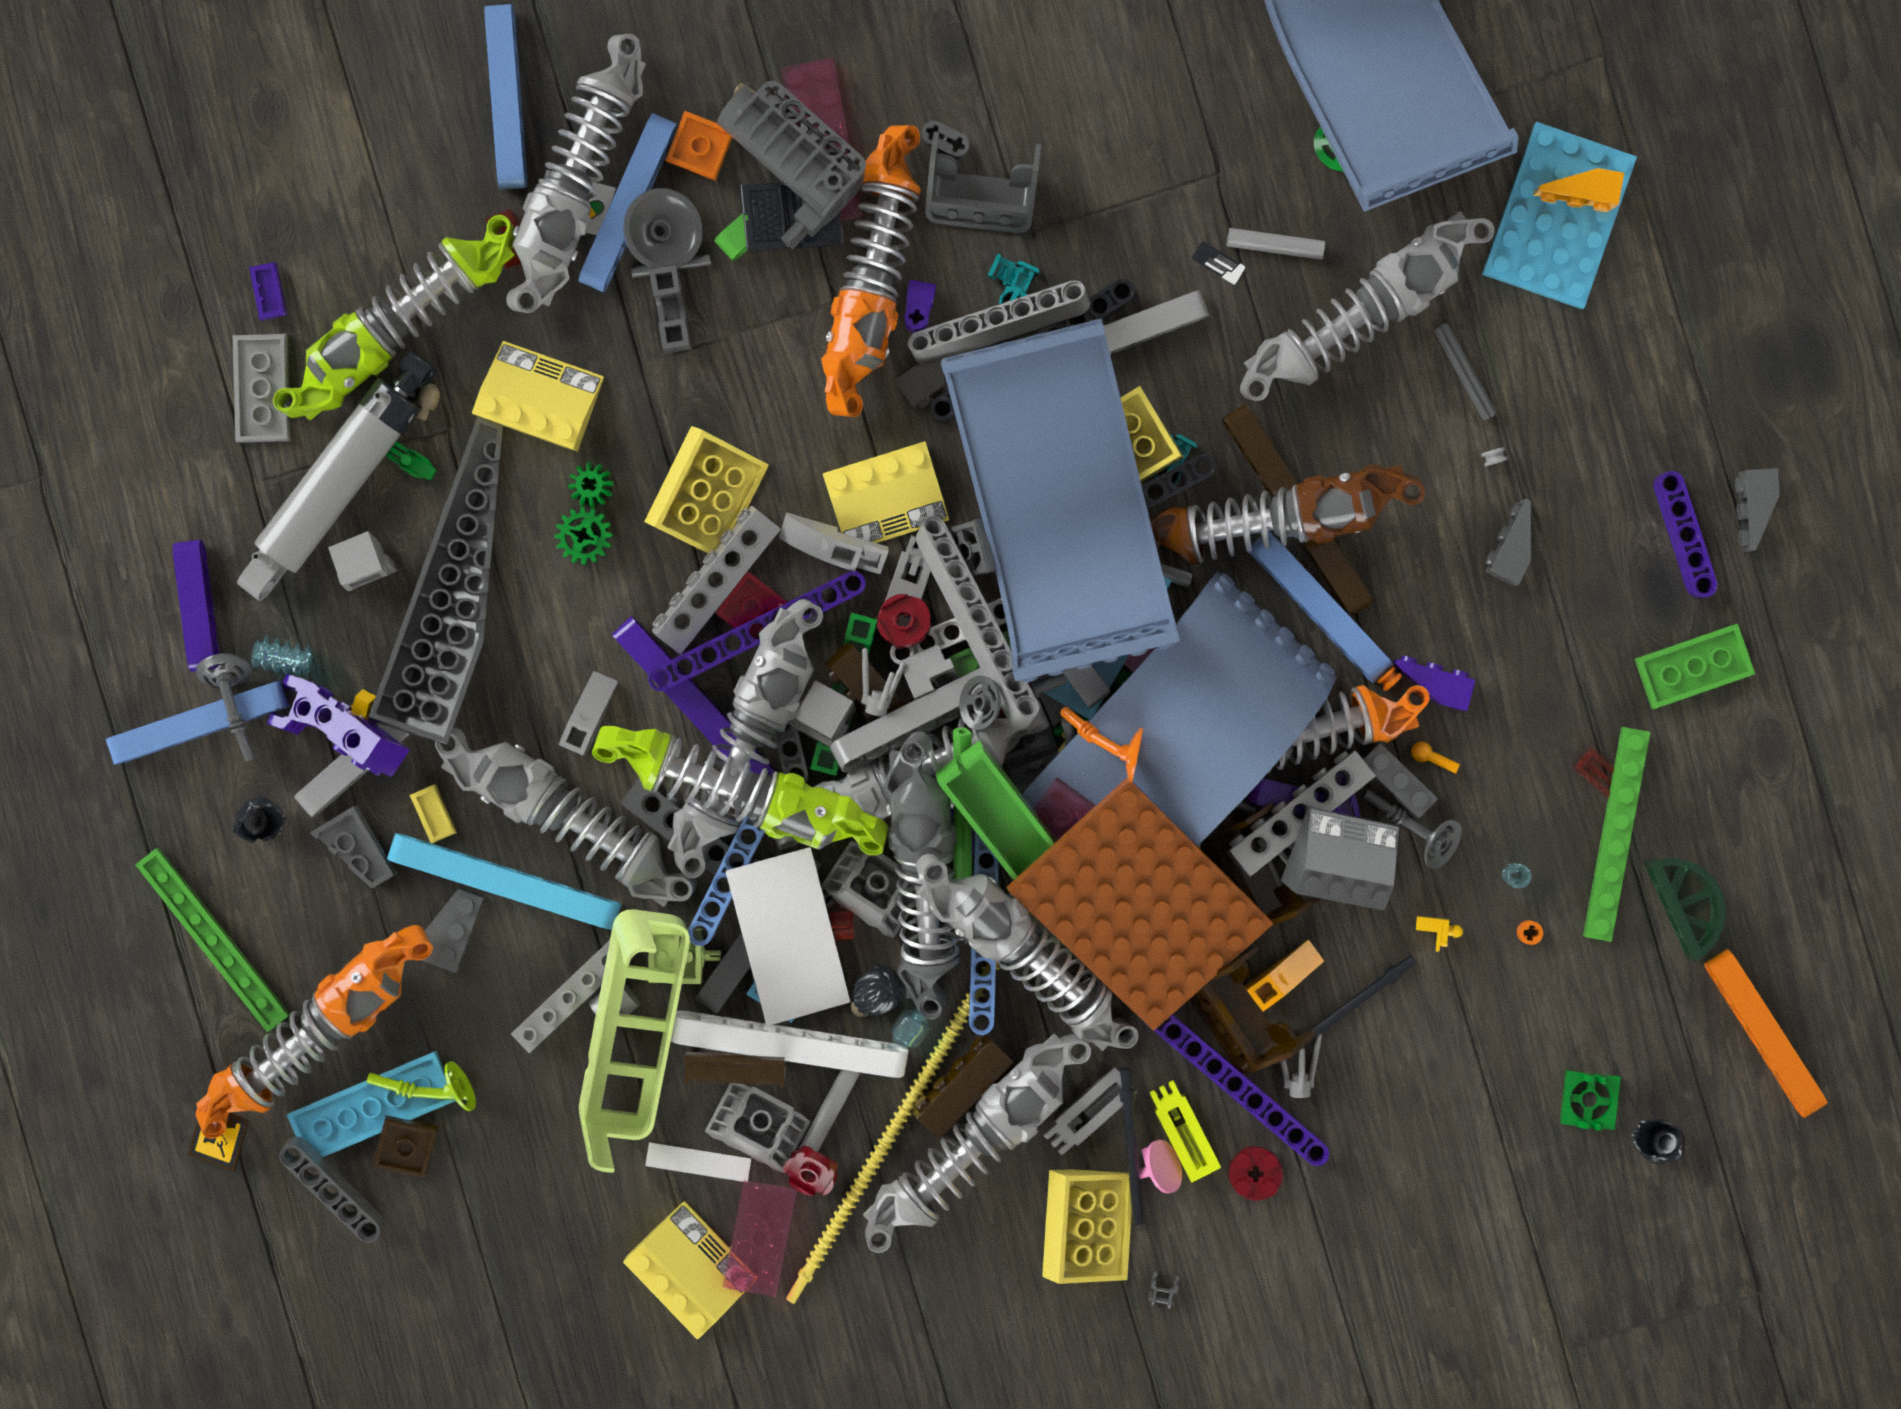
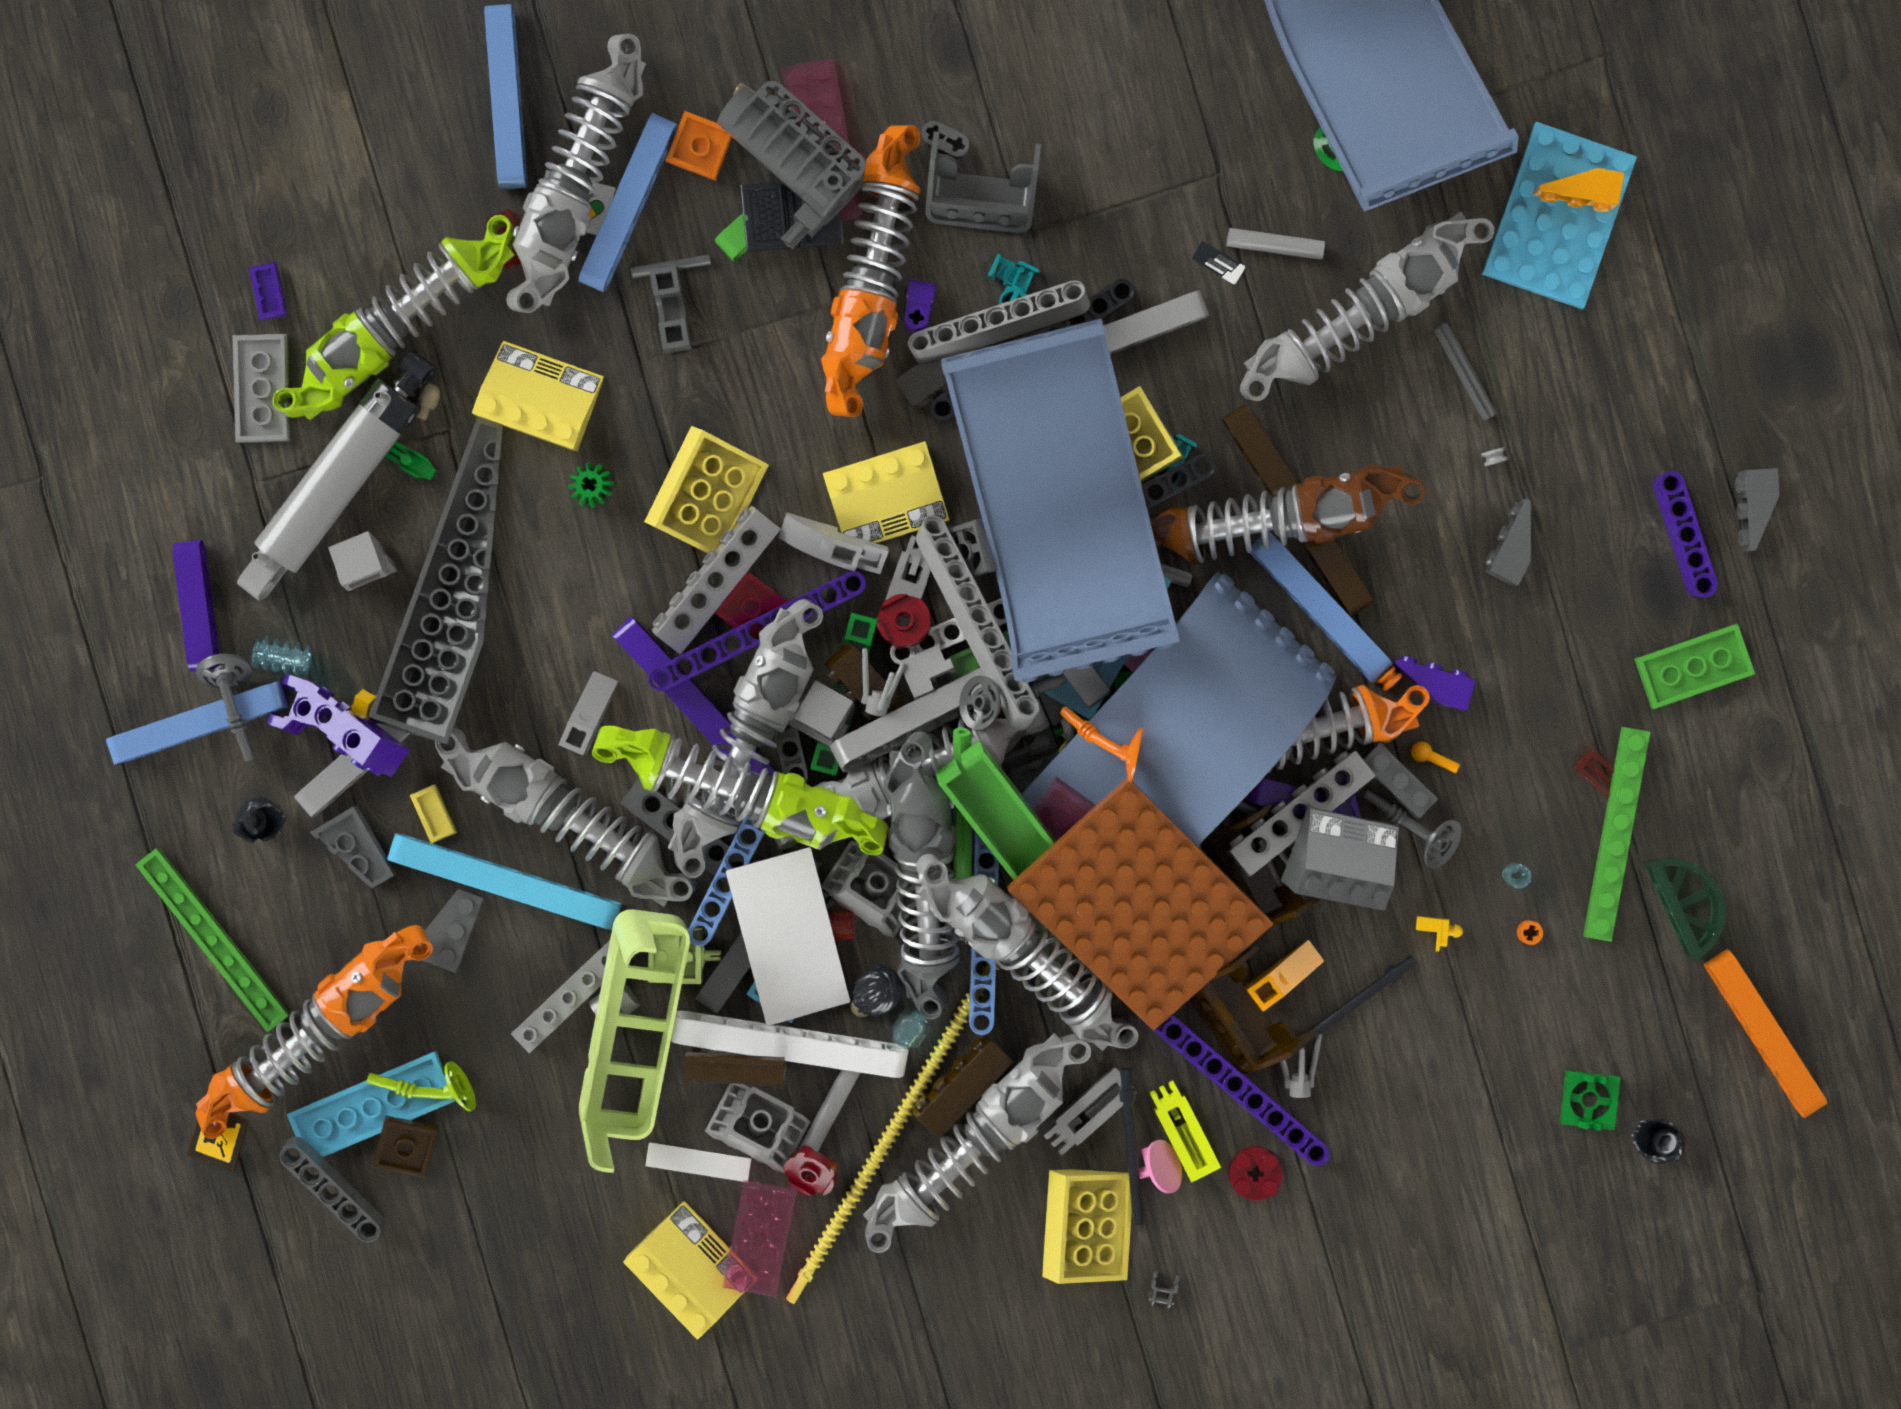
green gear [554,507,614,565] -> none
dark grey dish [623,188,703,269] -> none

